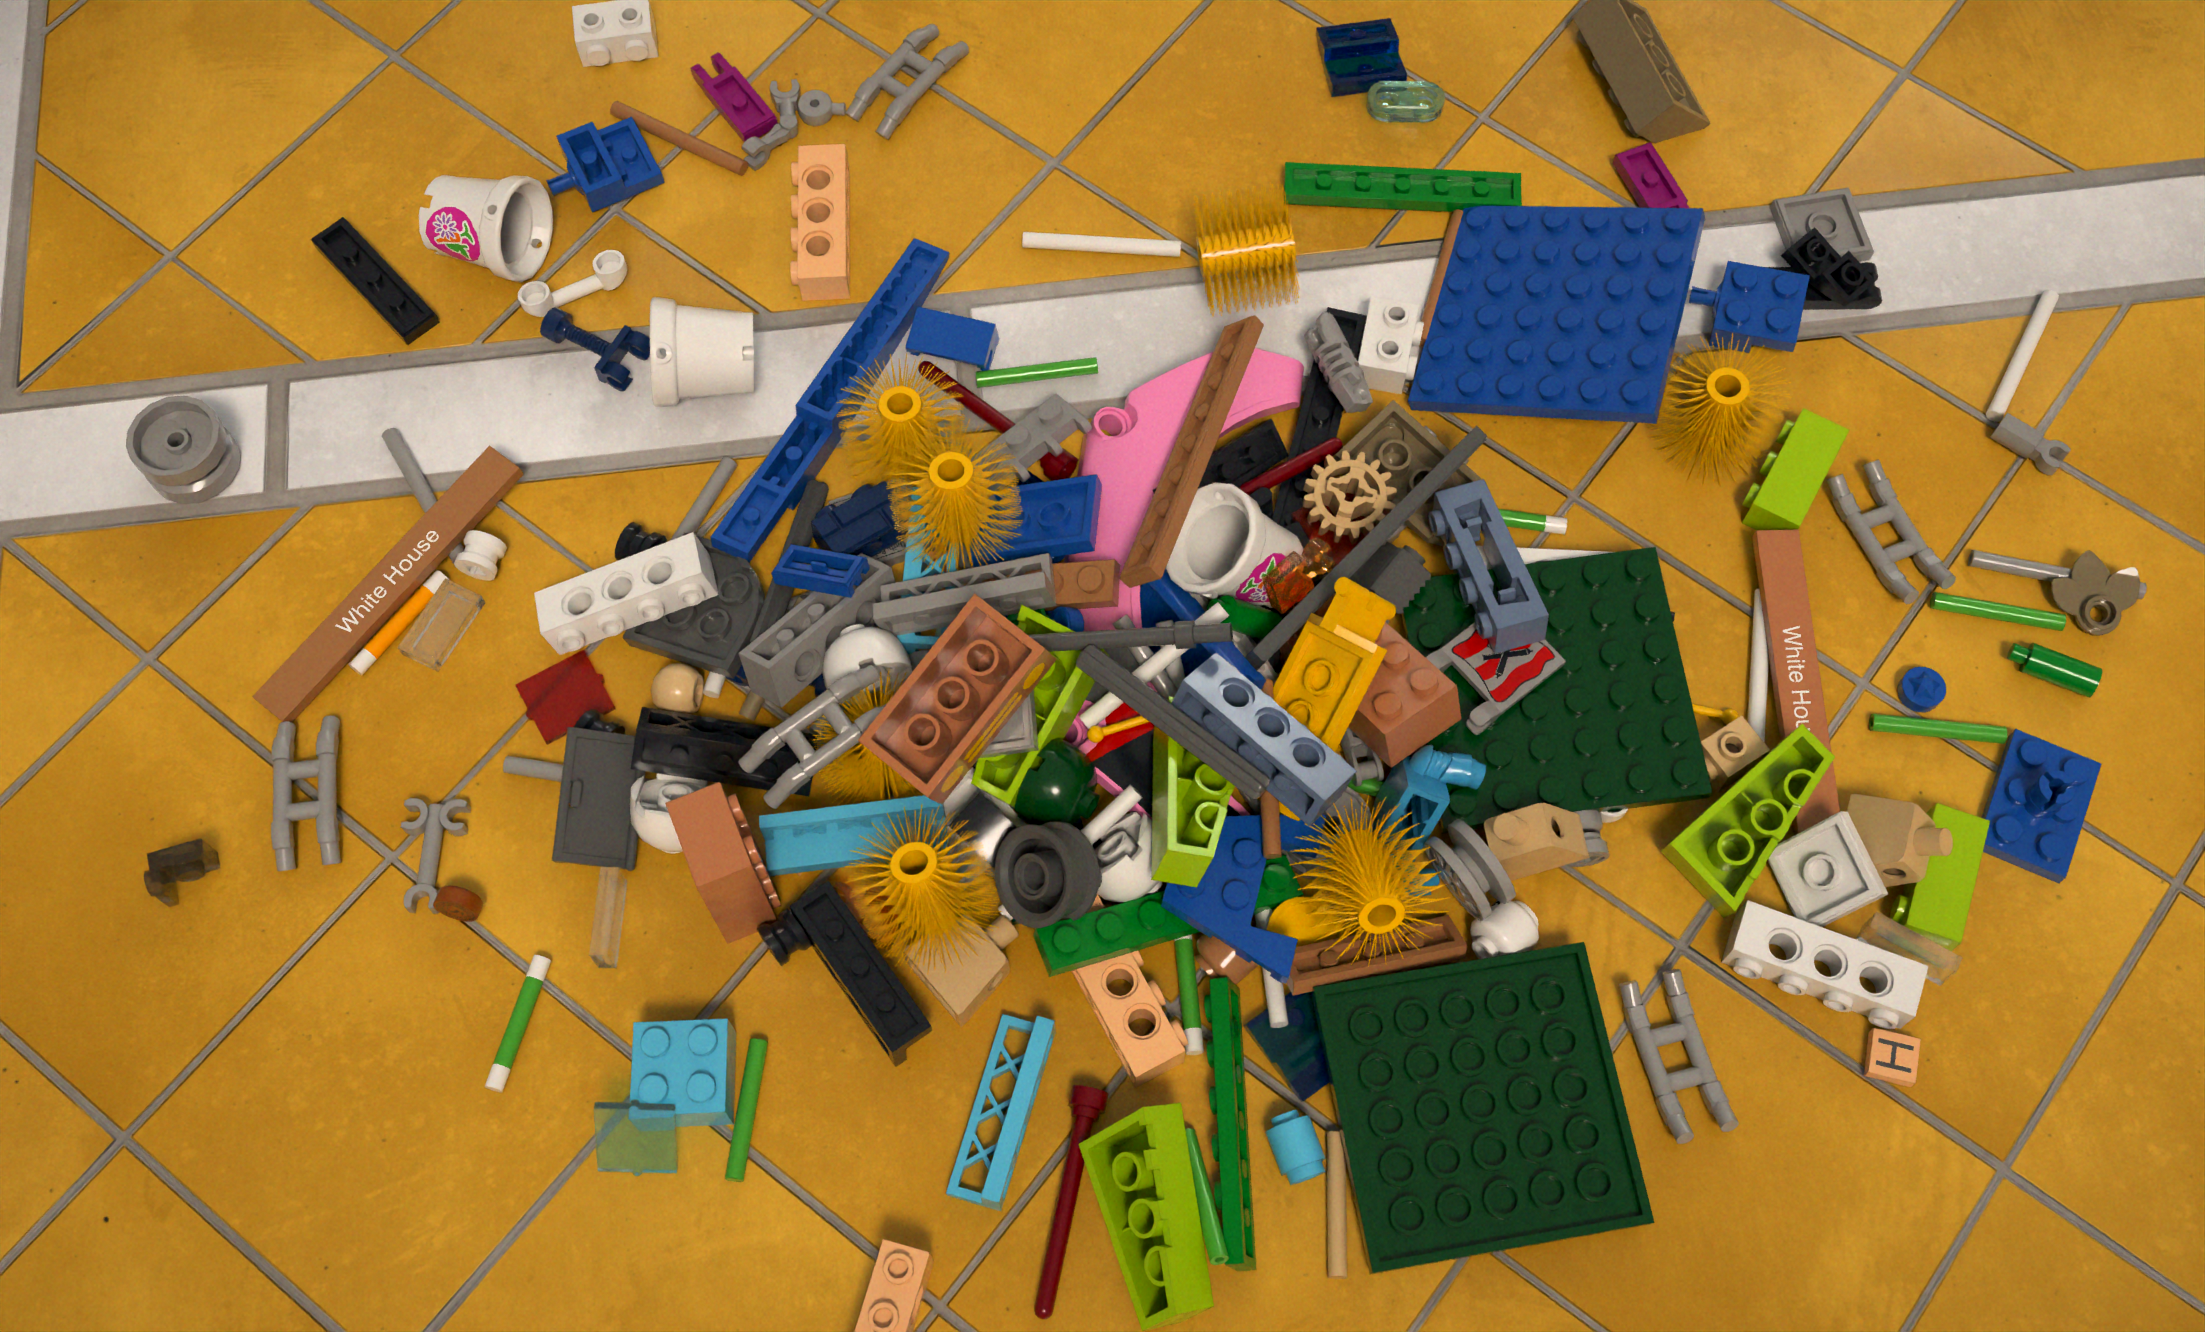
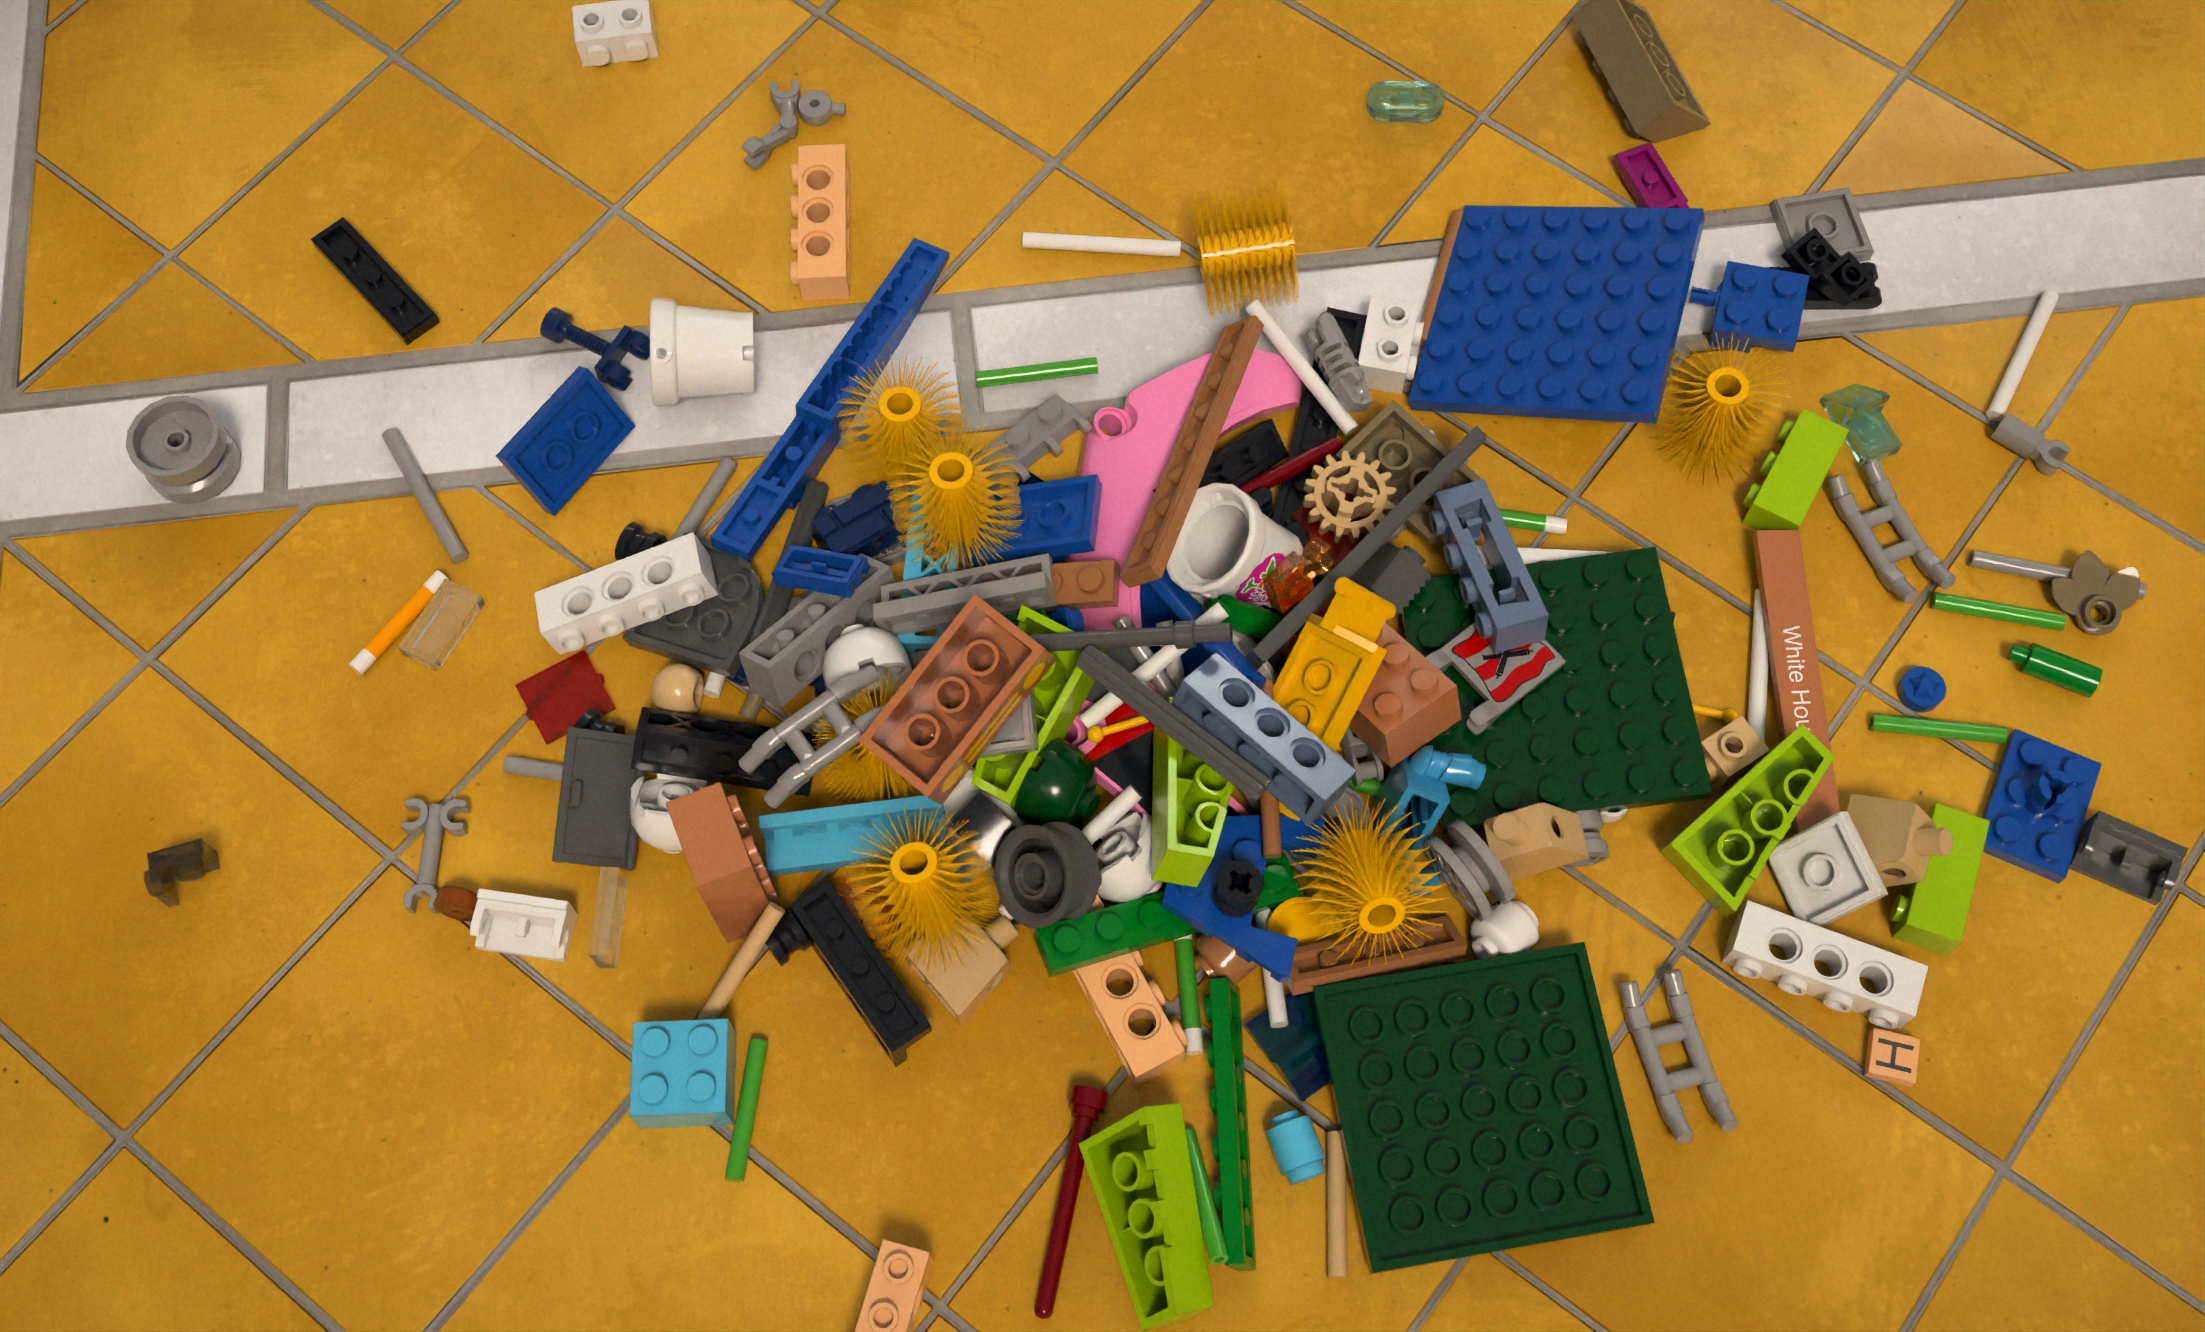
medium nougat tile [252,445,524,722] -> none
light grey piece [271,716,341,871] -> none
white piece [419,175,553,283] -> none
white wheel [454,530,507,581] -> none
bright green bar [484,955,551,1092] -> none
white bar [518,250,627,317] -> none
blue plate [546,117,665,212] -> none
clear light blue piece [594,1099,678,1176] -> none
medium nougat bar [610,101,748,176] -> none
magenta hinge [690,52,778,142] -> none
light grey piece [845,24,969,140] -> none
blue hinge [905,306,1000,371] -> none
dark red piece [918,361,1078,481] -> none
medium azure fence [946,1014,1056,1211] -> none
green plate [1284,162,1522,212] -> none
slope [1316,18,1407,97] -> none
clear tile [1856,912,1963,986] -> none
none -> white hinge [470,888,578,962]
none -> blue plate [496,366,635,516]
none -> tan bar [698,902,785,1020]
none -> black wheel [1212,860,1264,918]
none -> white bar [1246,300,1359,436]
none -> clear light blue slope [1819,383,1902,467]
none -> dark grey hinge [2069,811,2188,905]

